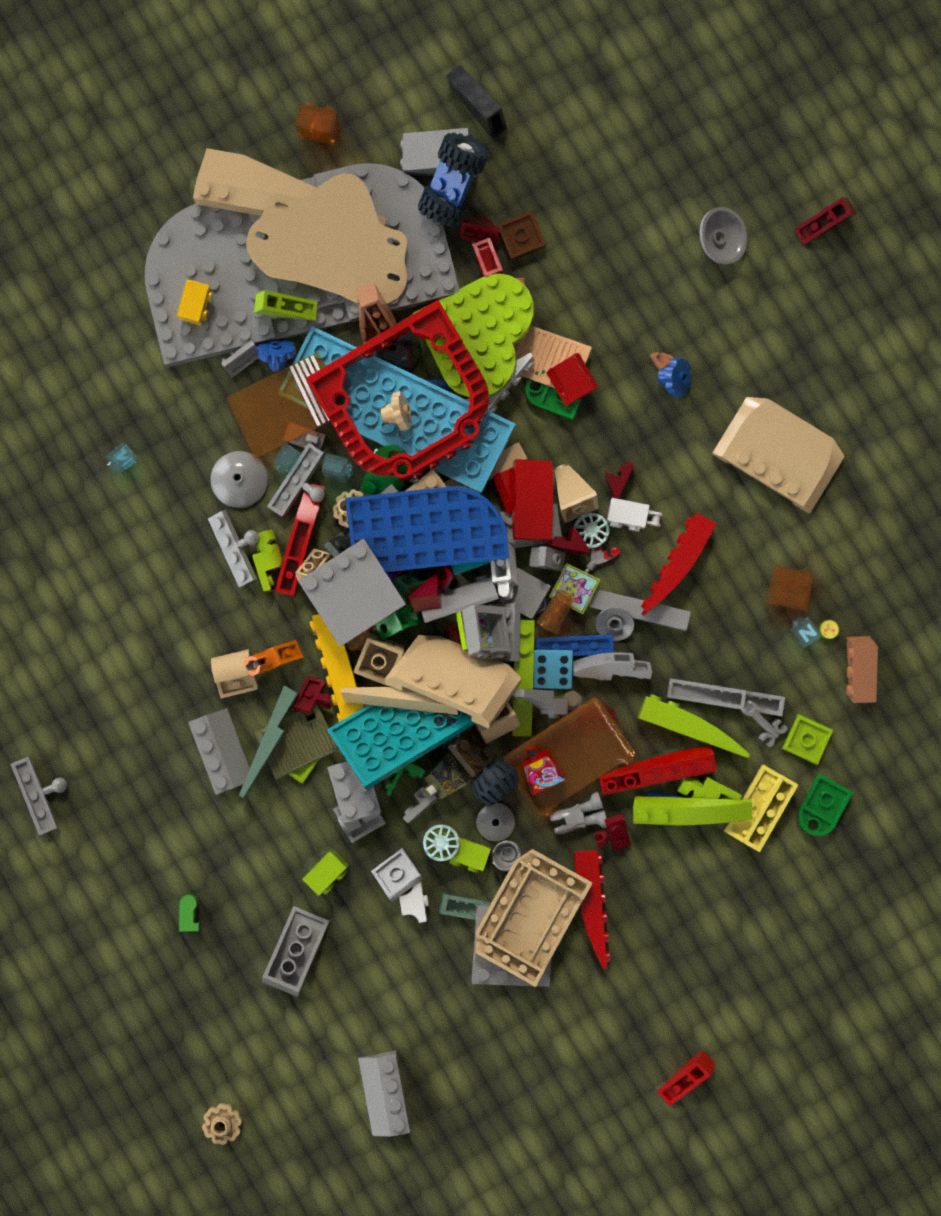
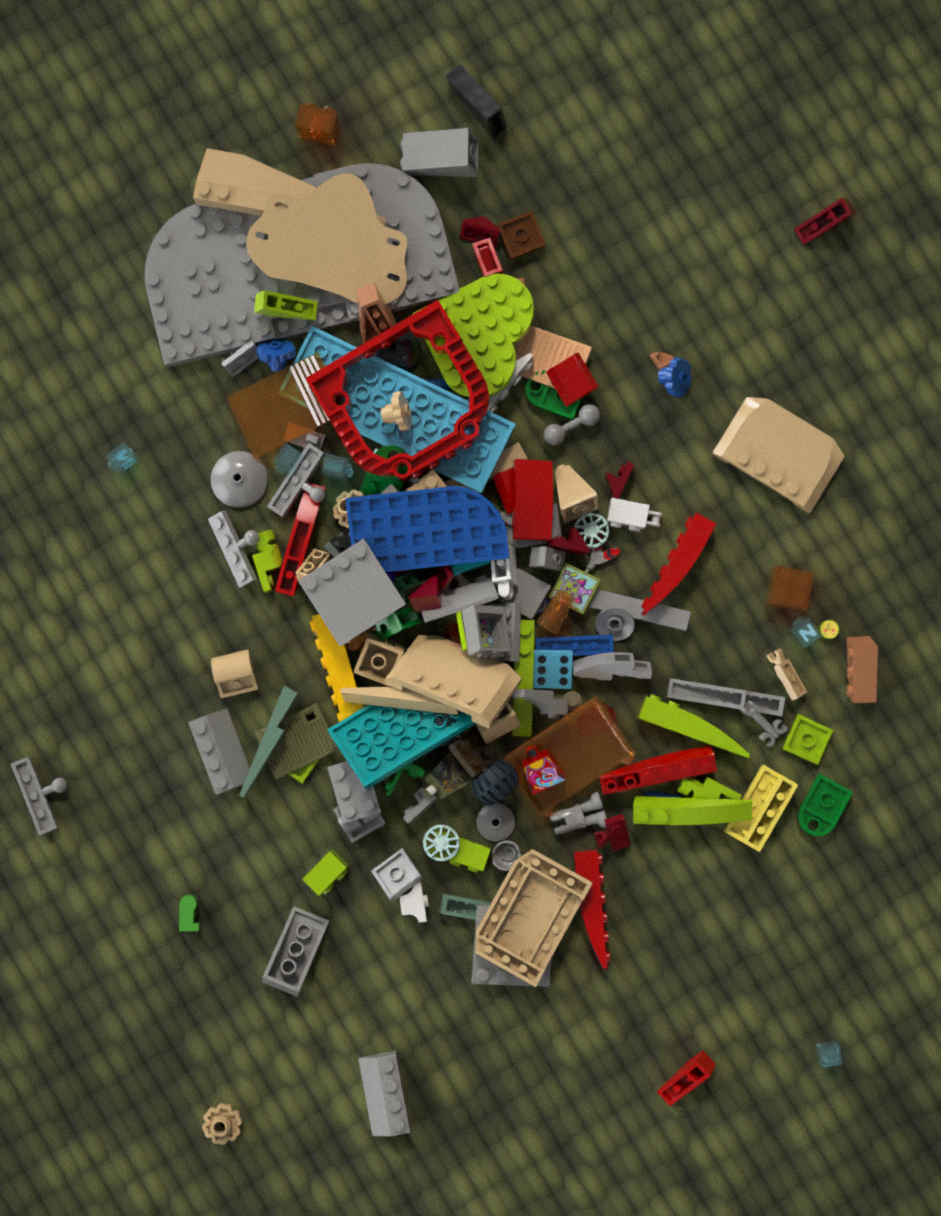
yellow brick [177,279,213,326] -> none
orange plate [244,640,303,676] -> none
dark red plate [292,676,333,715] -> none
black plate [418,132,490,227] -> none
light grey dish [700,207,747,265] -> none
none -> light grey piece [543,404,600,446]
none -> tan plate [767,648,807,701]
none -> clear light blue brick [816,1041,843,1068]

